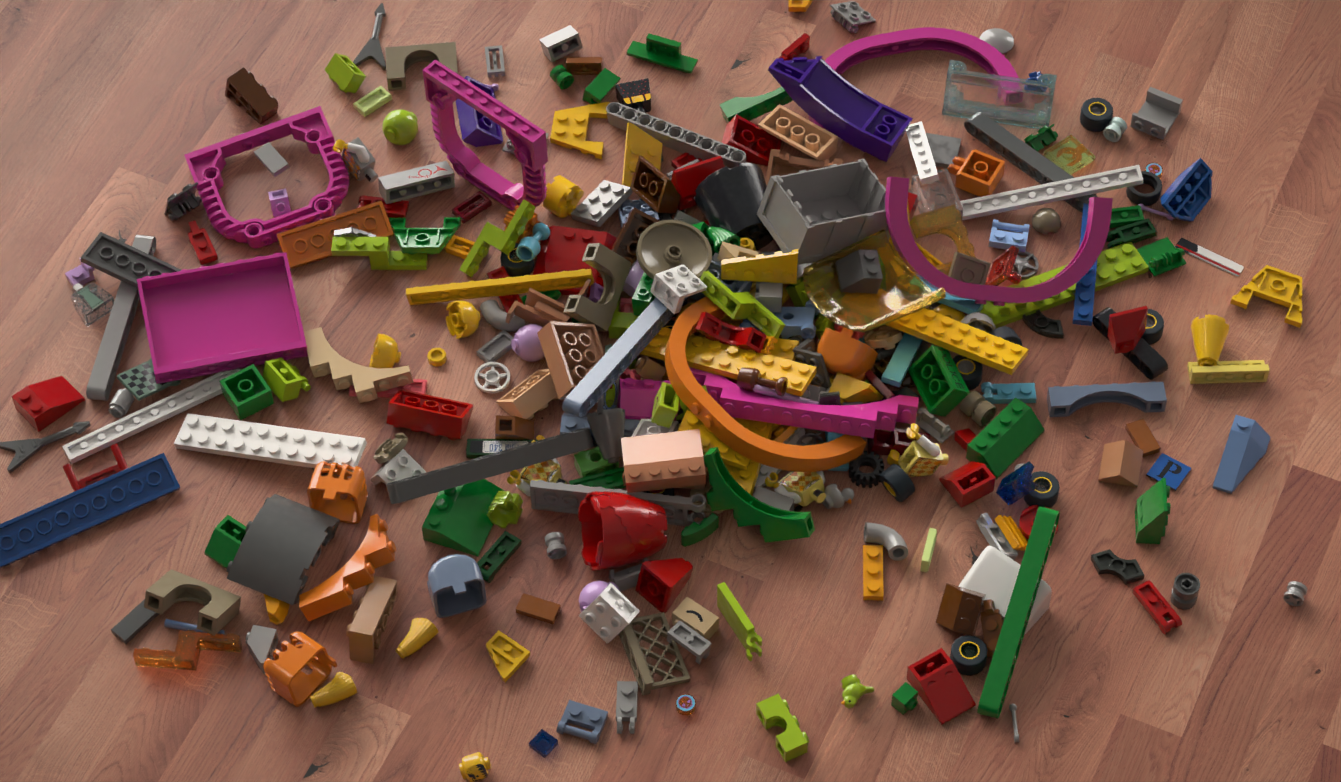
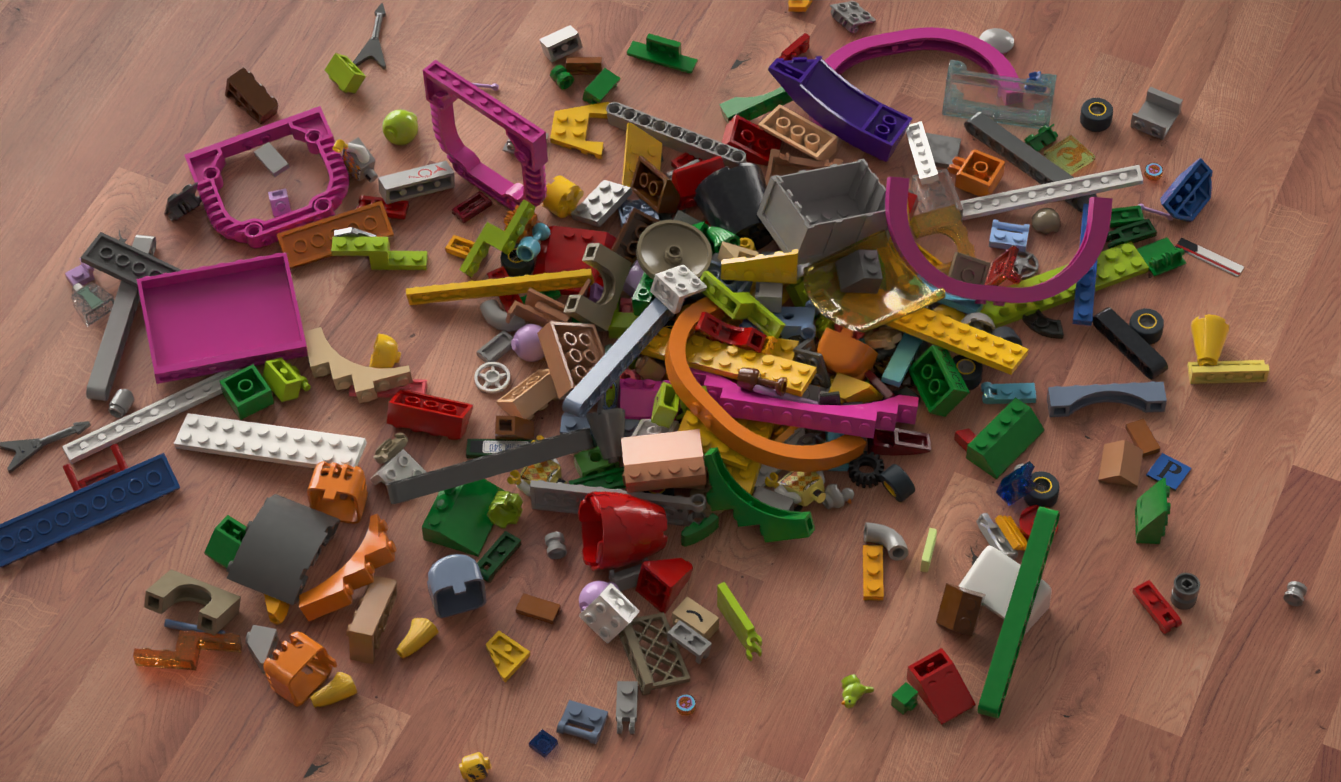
red slope [12,376,85,432] -> none
dark grey tile [111,599,159,644] -> none
sand green flag [117,358,181,401] -> none
red hinge [187,220,218,265] -> none
yellowish green tile [353,86,392,117] -> none
dark tan arch [385,42,458,91] -> none
green wing [389,217,461,255] -> none
yellow tile [427,348,447,367] -> none
yellow cylinder [446,301,480,339] -> none
dark purple slope [456,76,503,147] -> none
light grey tile [485,45,505,77] -> none
black torso [616,78,651,113] -> none
lime arch [756,694,809,762] -> none
torso [887,423,949,477] -> none
light grey hinge [915,408,955,444] -> none
red slope [939,461,996,508] -> none
black wheel [950,635,988,676] -> none
dark tan wheel [960,391,997,427] -> none
dark orange hinge [980,599,1003,658] -> none
light grey hinge [1009,703,1019,742] -> none
pearl dark grey tile [1091,549,1145,585] -> none
light aqua wheel [1103,117,1127,142] -> none
red slope [1108,306,1148,354] -> none
black tyre [1126,171,1162,206] -> none
medium blue wedge [1212,415,1271,494] -> none
yellow wing [1230,265,1302,328] -> none

